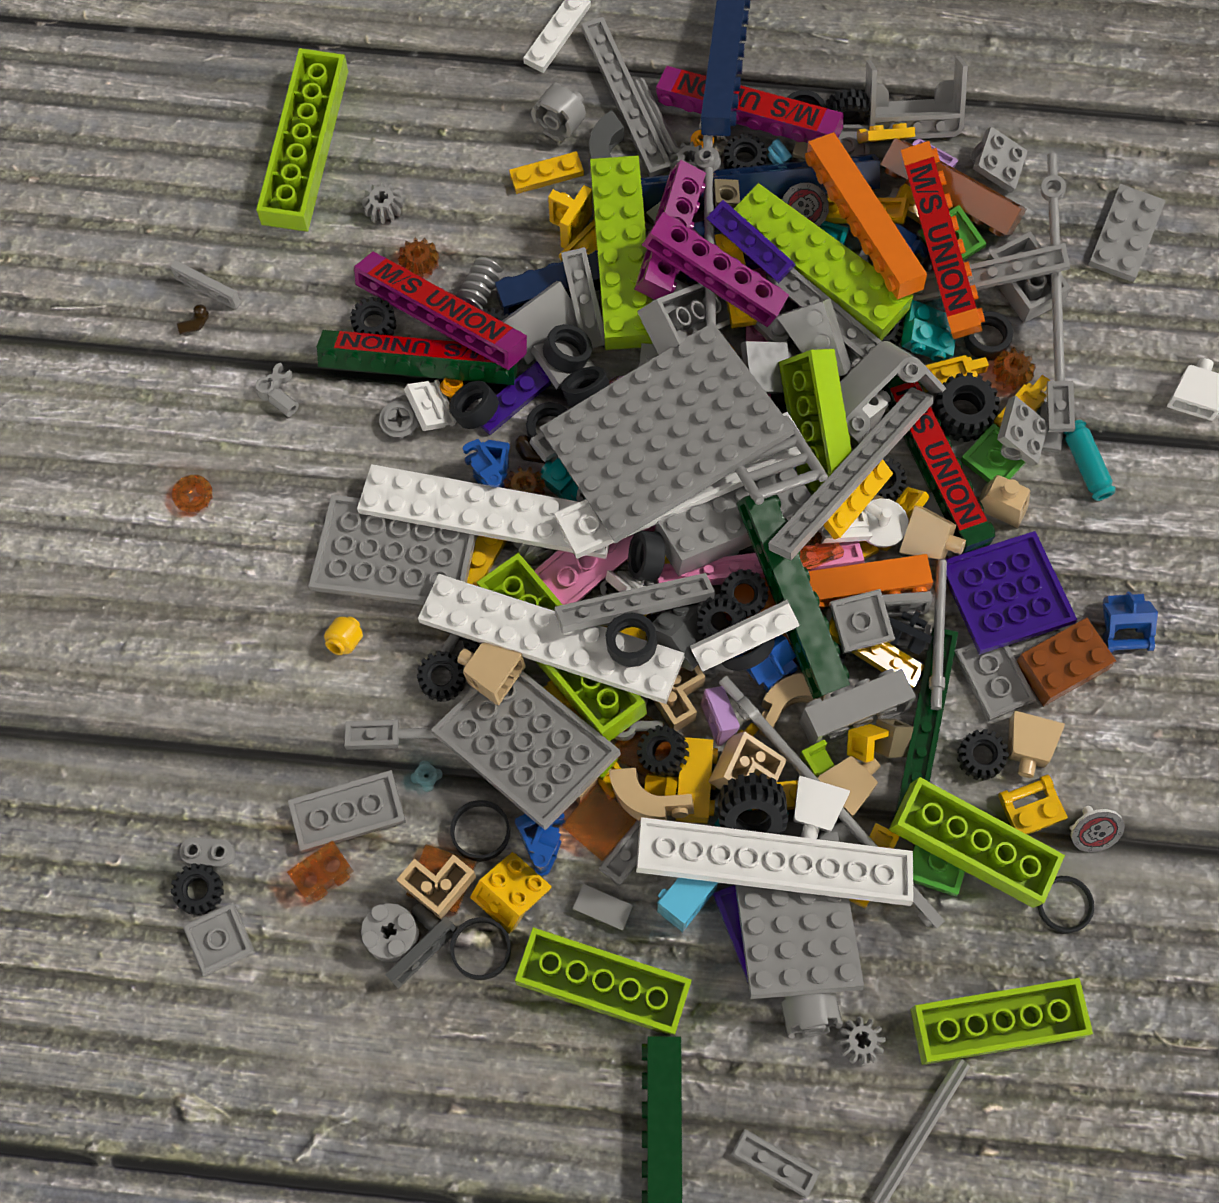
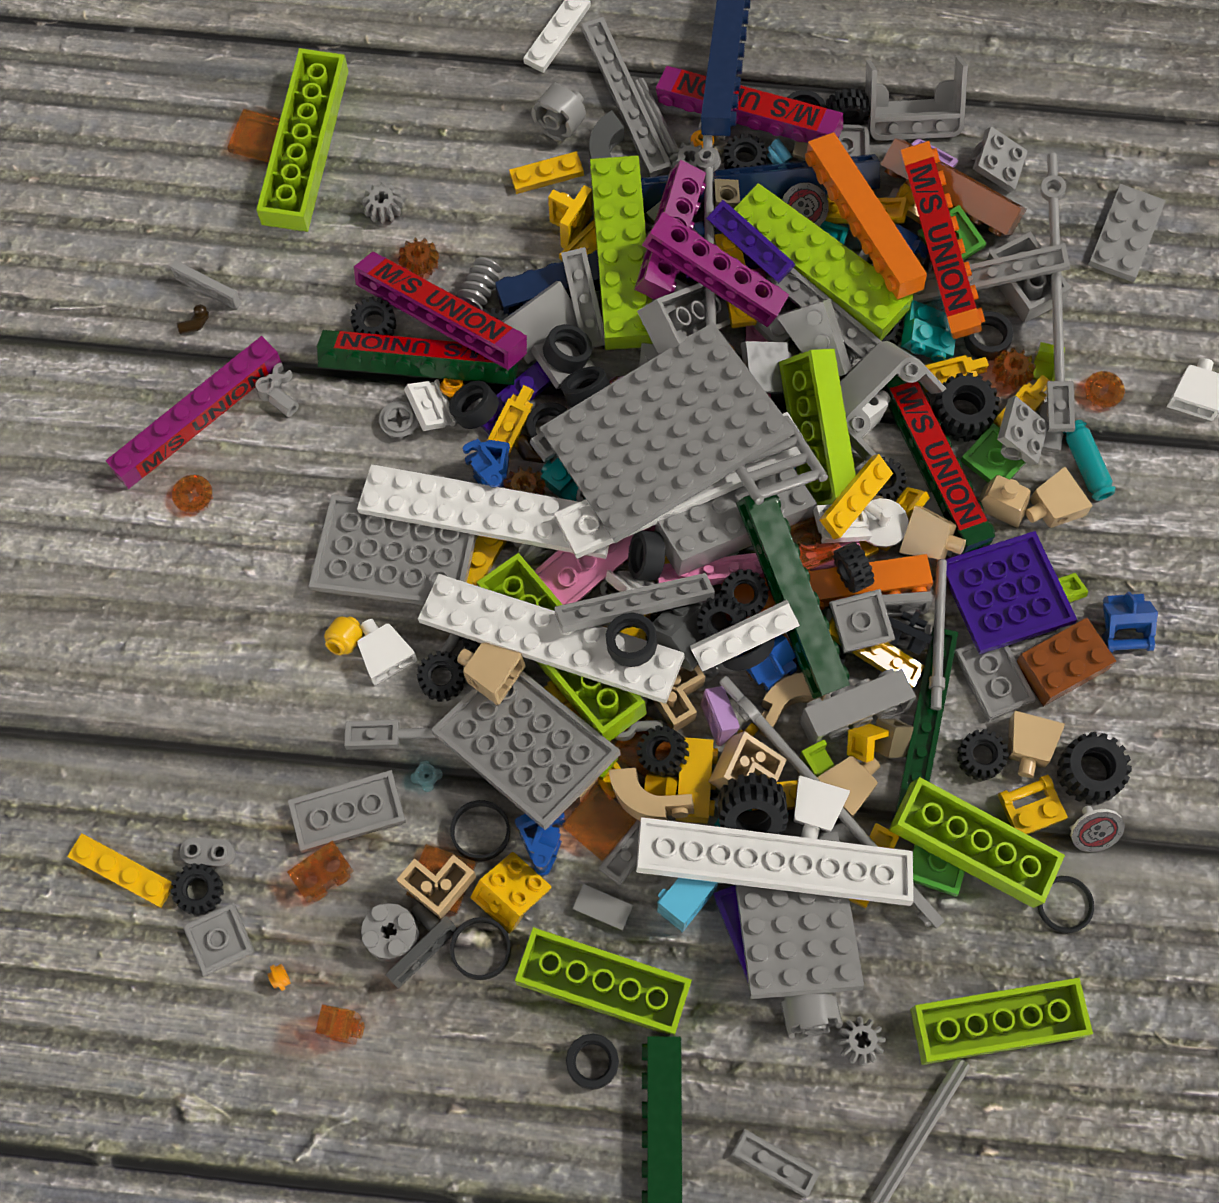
light grey plate [768,387,933,560] -> none
yellow plate [857,123,915,144] -> none
none -> yellow plate [67,833,173,908]
none -> magenta brick [105,336,282,489]
none -> clear orange tile [227,109,280,162]
none -> light orange plate [267,964,291,991]
none -> clear orange brick [315,1004,365,1045]
none -> white torso [357,619,417,686]
none -> yellow hinge [487,385,534,455]
none -> black tyre [566,1033,619,1090]
none -> black tyre [833,542,874,593]
none -> tan torso [1025,467,1093,528]
none -> lime panel [1031,342,1065,381]
none -> black tyre [1057,732,1132,805]
none -> lime tile [1058,573,1089,603]
none -> clear orange gear [1084,371,1125,409]

